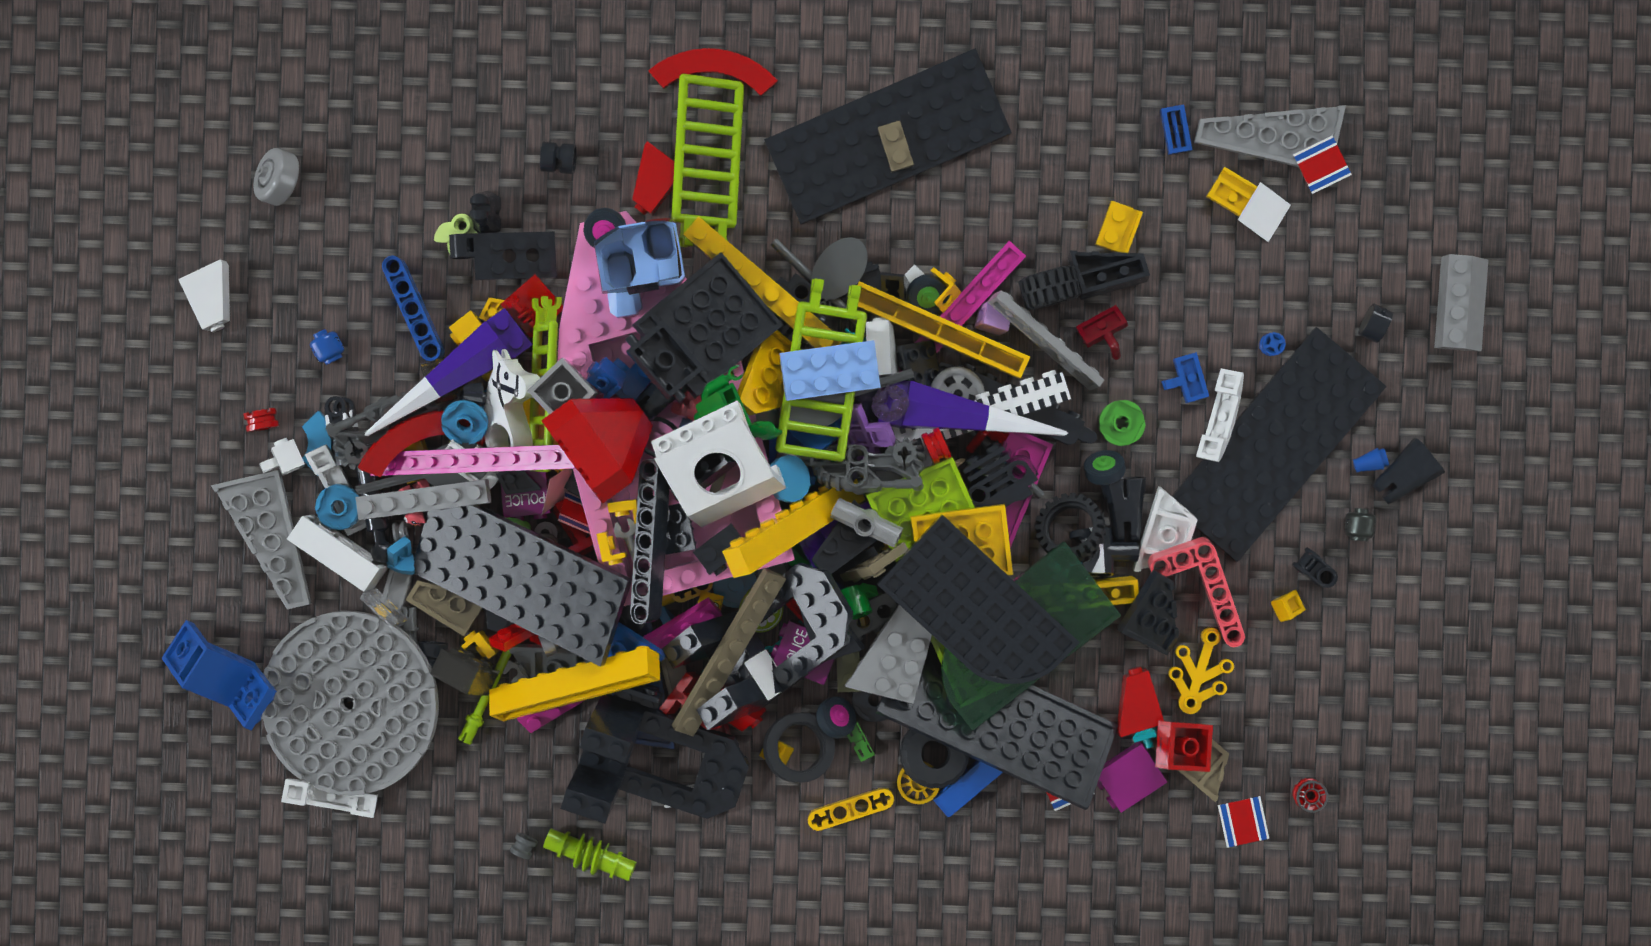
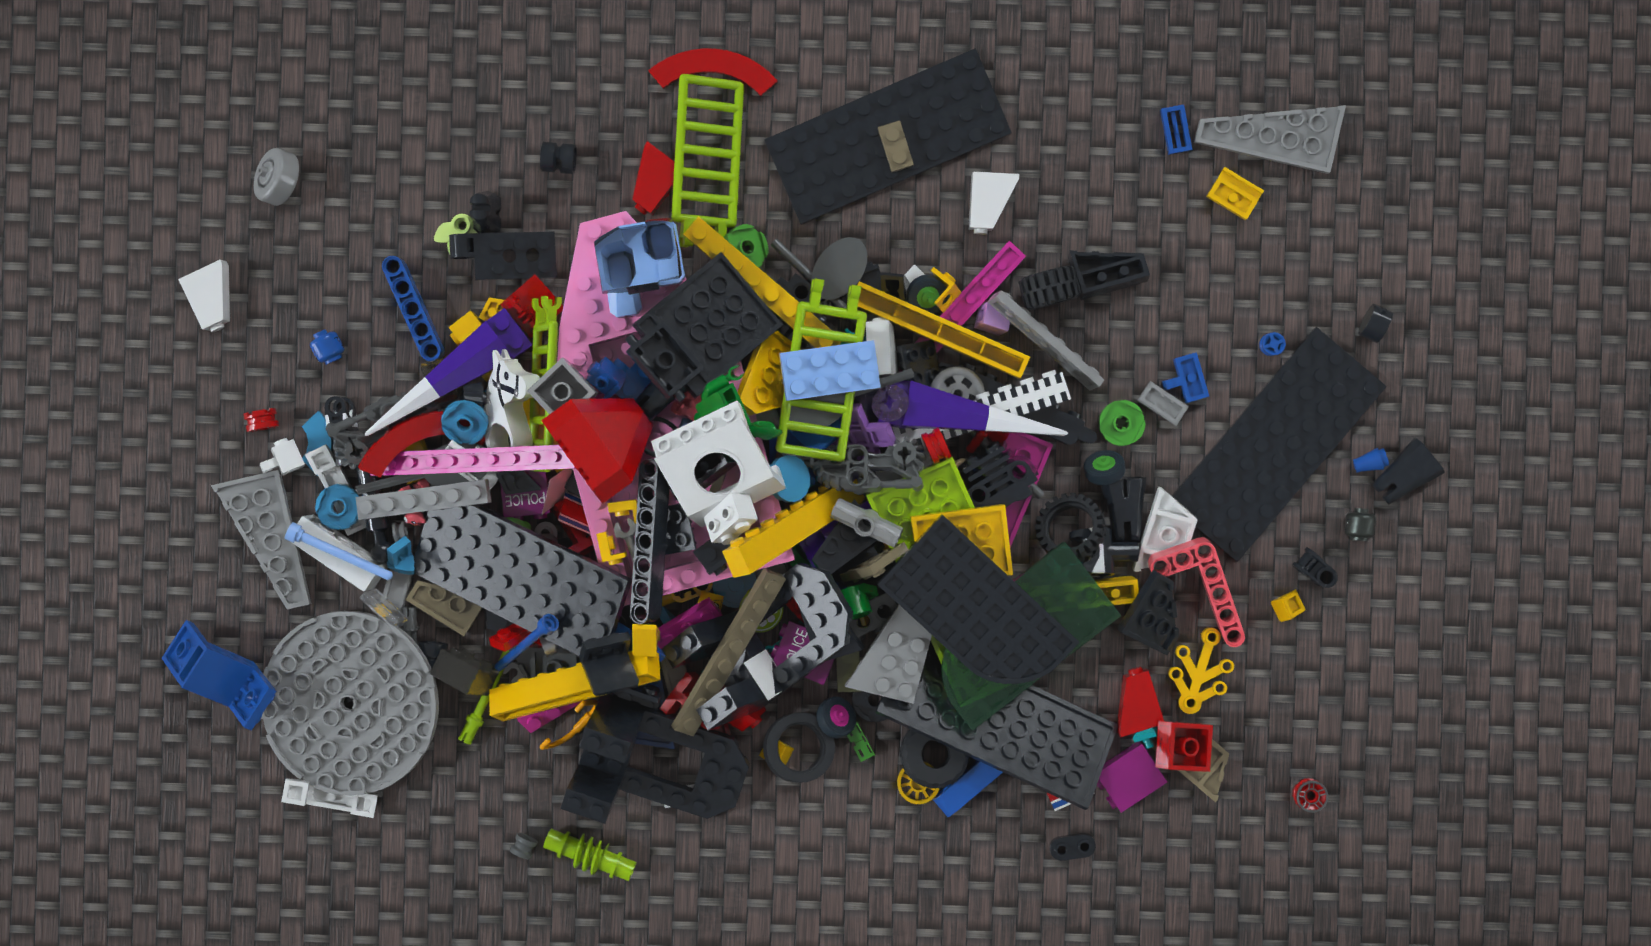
yellow bracket [461,630,499,659] -> none
black wheel [583,208,626,248] -> none
yellow beam [808,787,894,831] -> none
dark red plate [1076,305,1128,360] -> none
yellow plate [1095,201,1143,253] -> none
white slope [1196,368,1244,462] -> none
sticker [1218,796,1269,848] -> none
white sticker [1238,182,1291,242] -> none
sticker [1293,135,1352,194] -> none
light grey slope [1434,254,1488,352] -> none
none -> light blue piece [285,522,393,580]
none -> blue piece [495,614,559,671]
none -> light orange piece [540,699,598,750]
none -> black bracket [579,632,639,696]
none -> yellow slope [632,624,660,657]
none -> white brick [703,493,758,545]
none -> bright green plate [724,224,768,267]
none -> white slope [969,172,1019,234]
none -> black plate [1049,833,1096,861]
none -> light grey plate [1137,381,1189,426]

